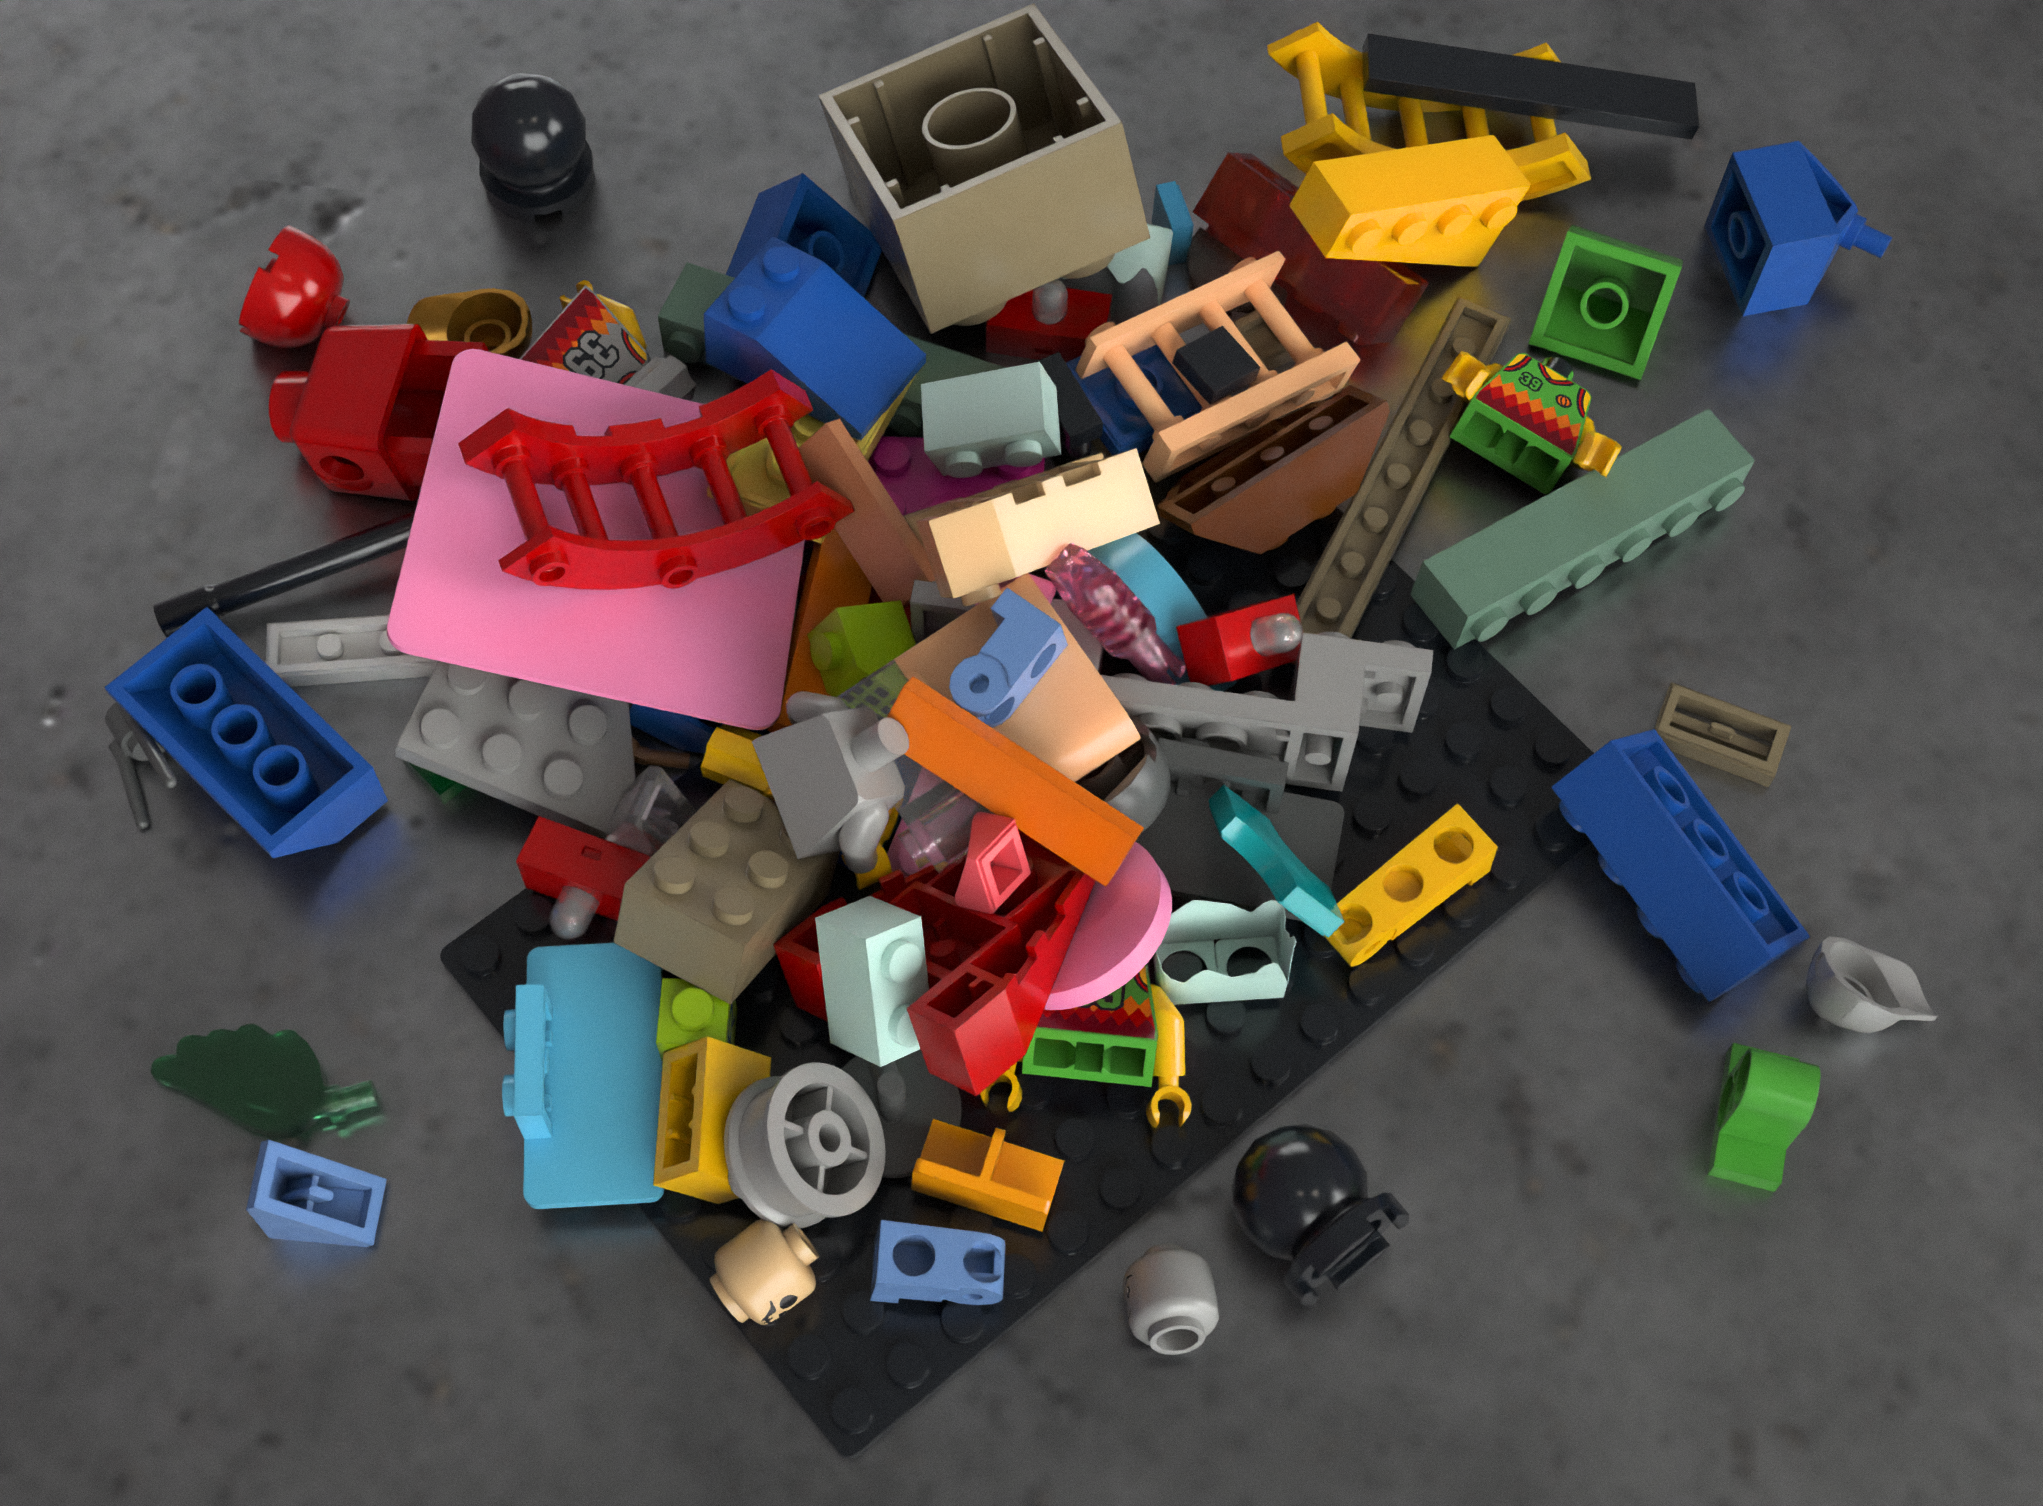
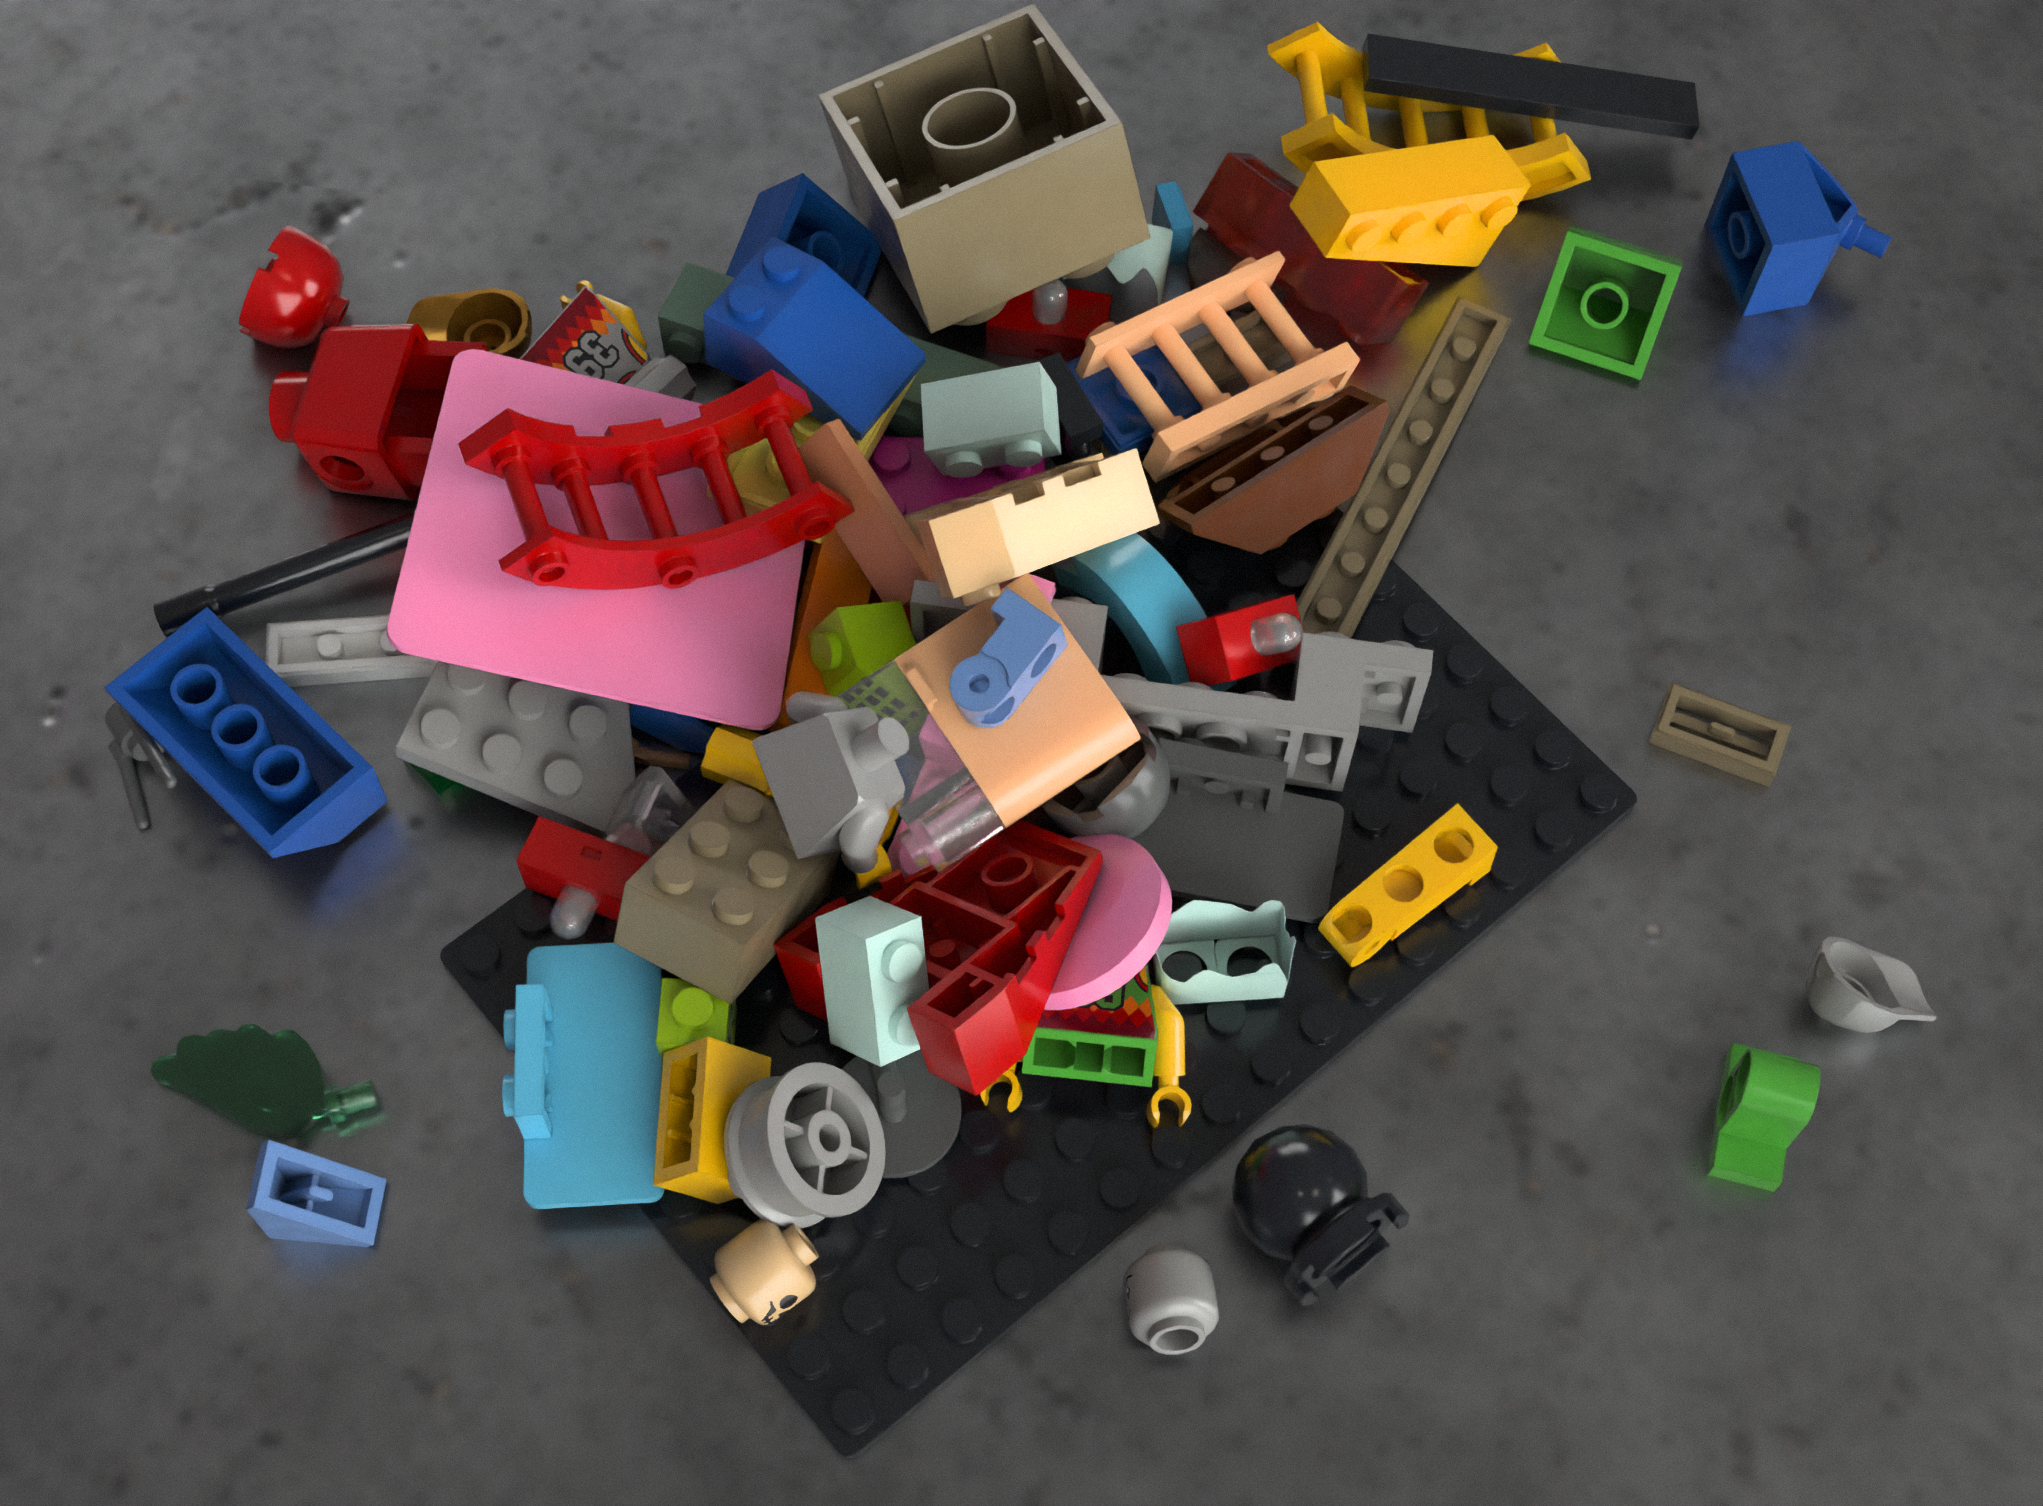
black tile [471,73,595,222] -> none
medium blue leg [870,1220,1006,1305] -> none
orange tile [887,676,1144,887] -> none
light orange panel [911,1119,1064,1232] -> none
coral slope [954,811,1031,914] -> none
clear pink hinge [1045,543,1186,685] -> none
black tile [1172,326,1260,405] -> none
teal tile [1208,784,1345,938] -> none
sand green brick [1410,409,1755,650] -> none
torso [1441,351,1622,495] -> none
blue slope [1552,729,1810,1002] -> none

